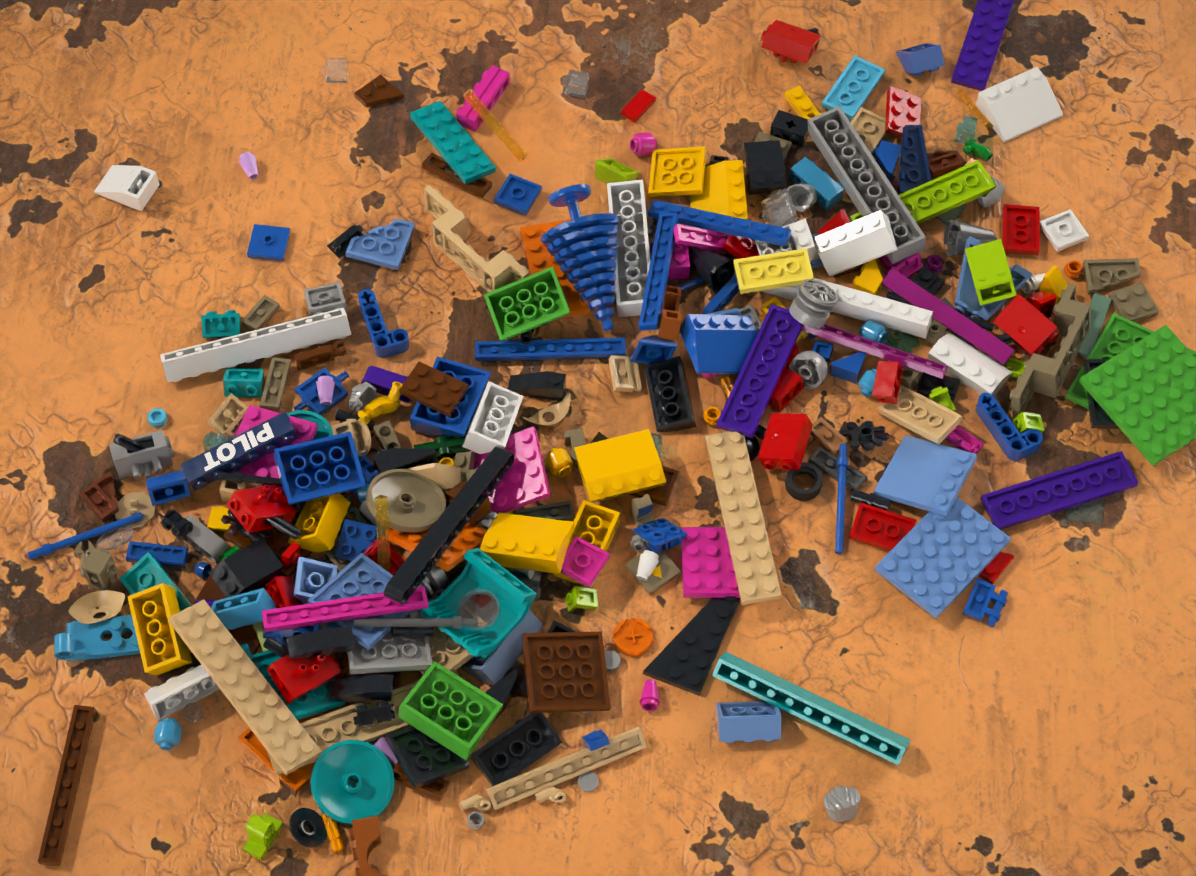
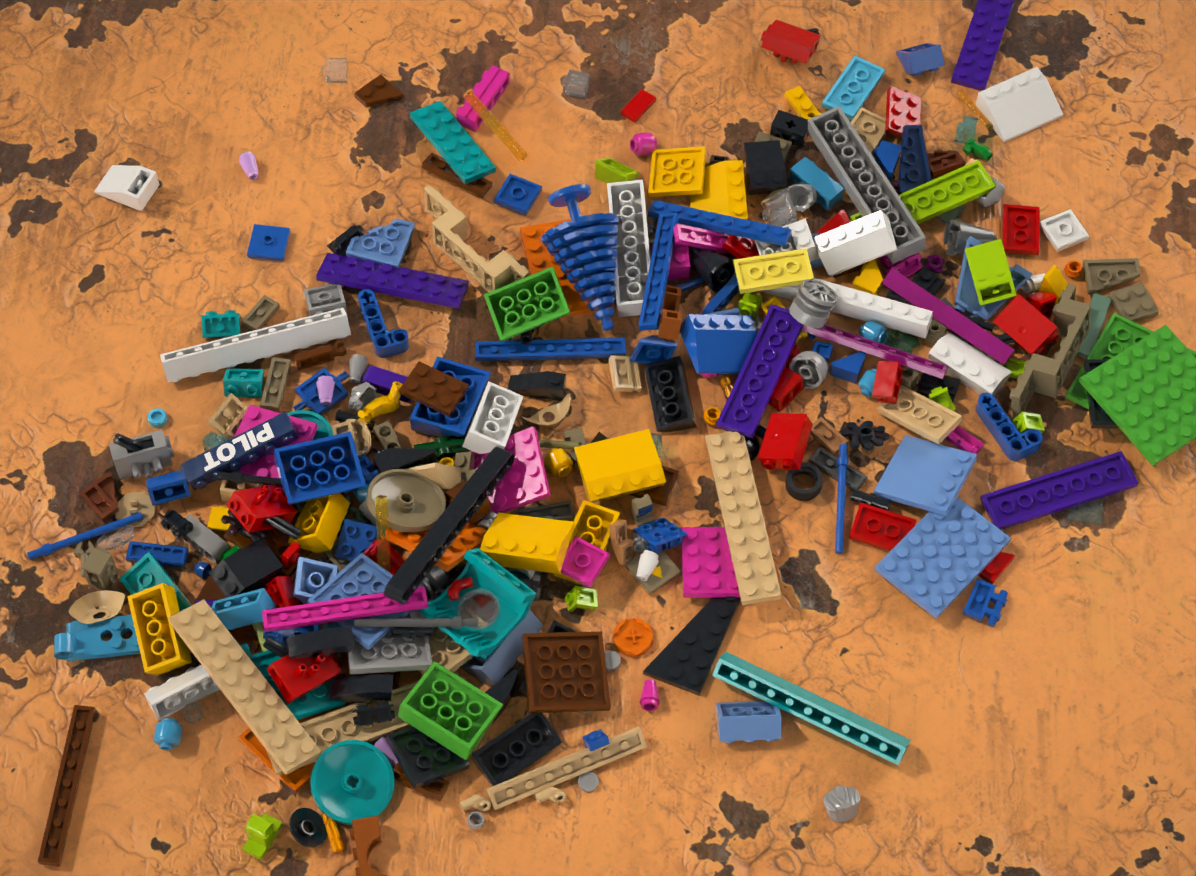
none -> dark purple plate [316,253,469,309]
none -> light grey cone [349,354,368,384]
none -> red arm [447,577,473,601]
none -> olive bar [539,440,582,449]
none -> medium nougat slope [609,519,634,565]
none -> lime bracket [738,293,763,318]

